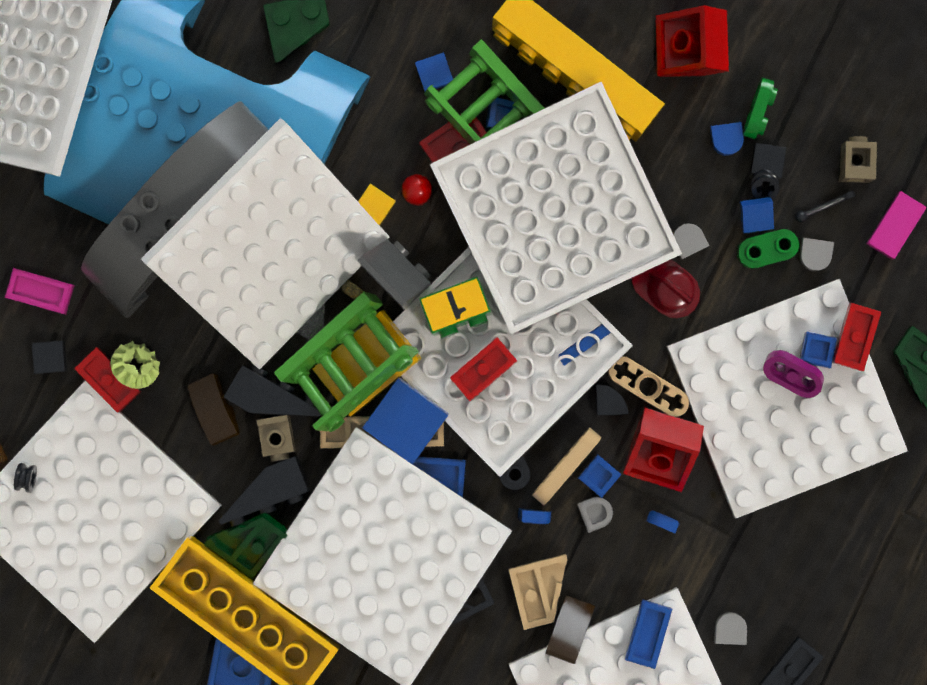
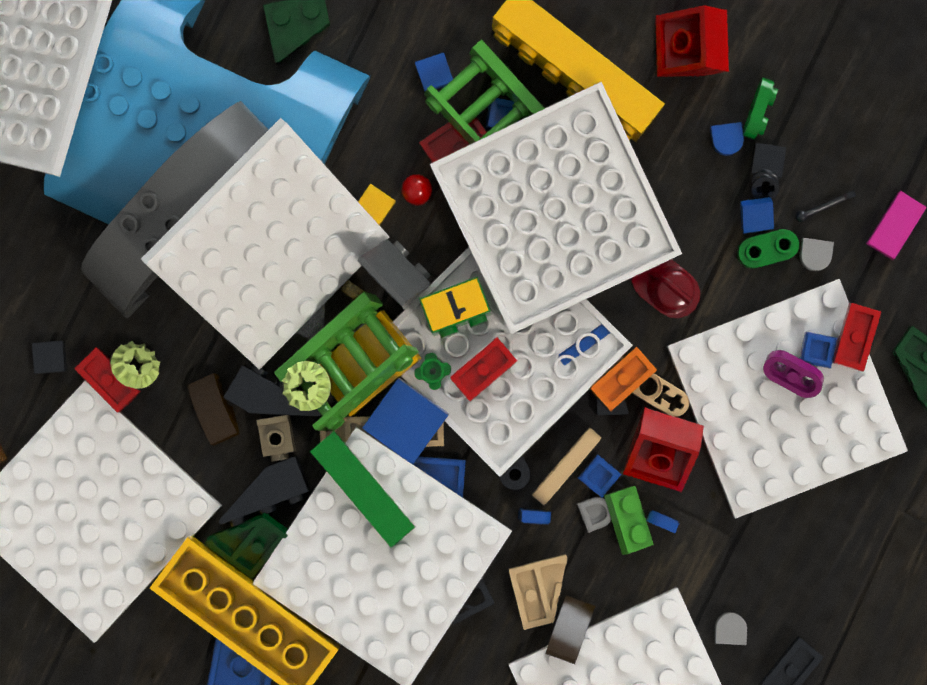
dark pink tile [5,268,74,315] -> none
black bush [13,463,37,493] -> none
blue tile [624,599,673,669] -> none
light grey tile [673,223,709,260] -> none
dark tan brick [839,136,877,183] -> none
none -> yellowish green gear [282,361,331,411]
none -> green tile [310,431,416,548]
none -> green plate [414,353,451,390]
none -> orange plate [590,347,657,411]
none -> bright green plate [604,486,654,555]

